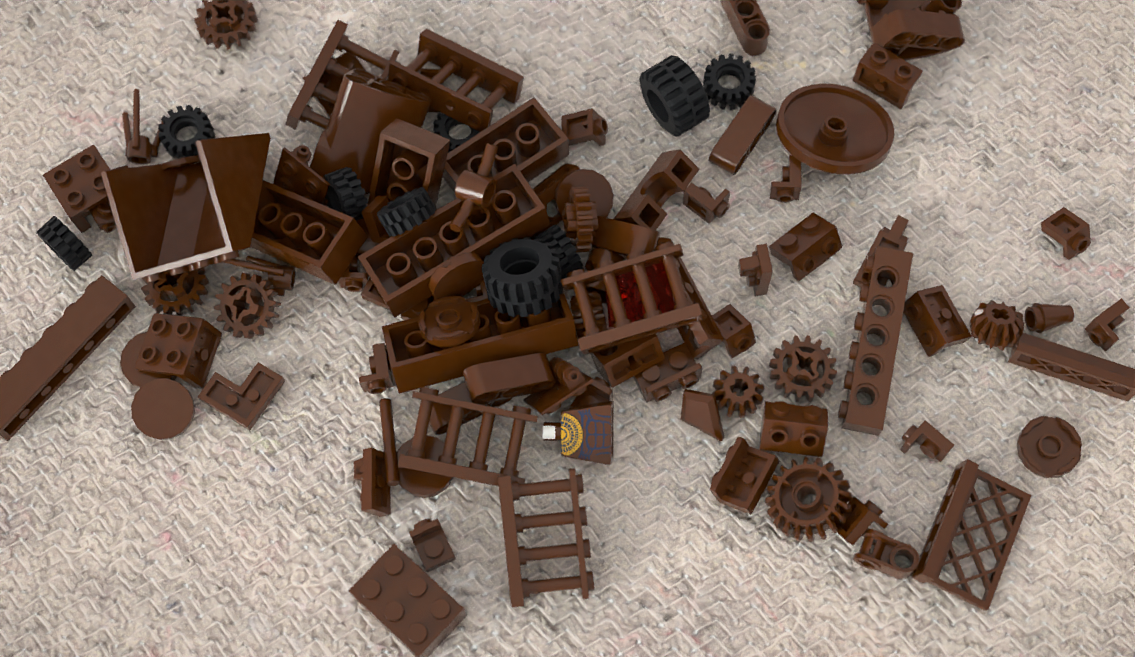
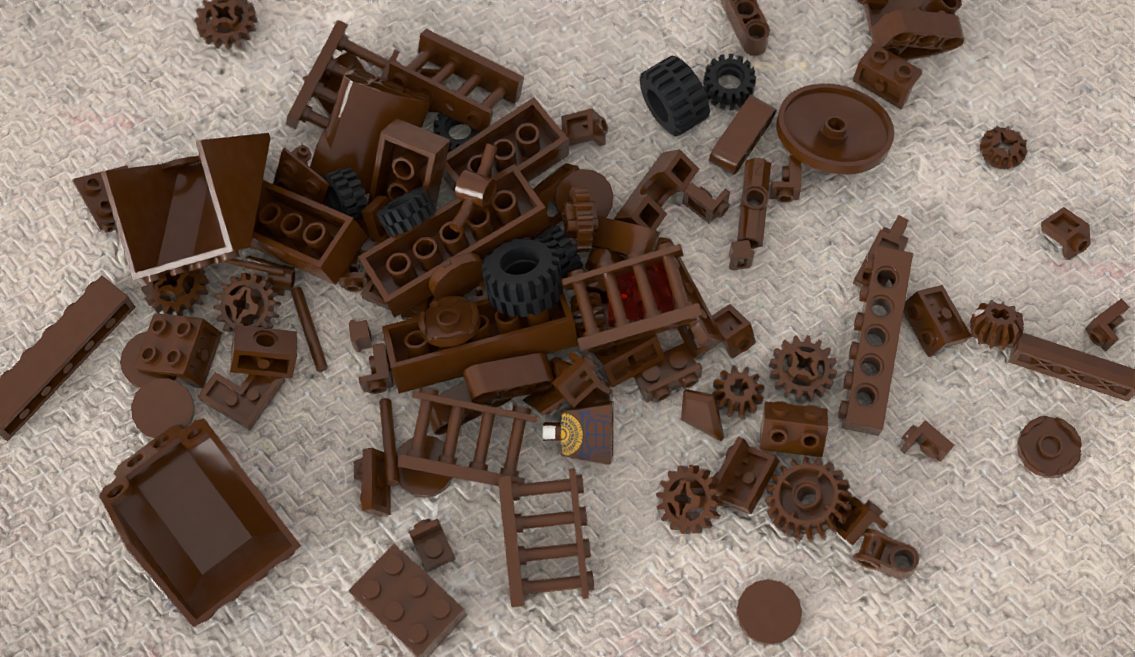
black tyre [36,216,92,272] -> none
reddish brown bracket [43,145,111,233] -> none
reddish brown plant [122,88,163,165] -> none
black tyre [158,105,215,159] -> none
reddish brown hinge [738,244,773,296] -> none
reddish brown bracket [769,212,842,281] -> none
reddish brown fence [912,459,1032,611] -> none
reddish brown cone [1025,303,1074,333] -> none
none -> reddish brown windscreen [99,418,301,628]
none -> reddish brown brick [230,325,297,378]
none -> reddish brown bar [290,287,328,372]
none -> reddish brown piece [349,319,373,353]
none -> reddish brown bracket [552,351,601,408]
none -> reddish brown gear [656,465,724,534]
none -> reddish brown piece [729,240,755,271]
none -> reddish brown tile [736,579,802,646]
none -> reddish brown piece [737,157,771,249]
none -> reddish brown gear [980,125,1028,169]

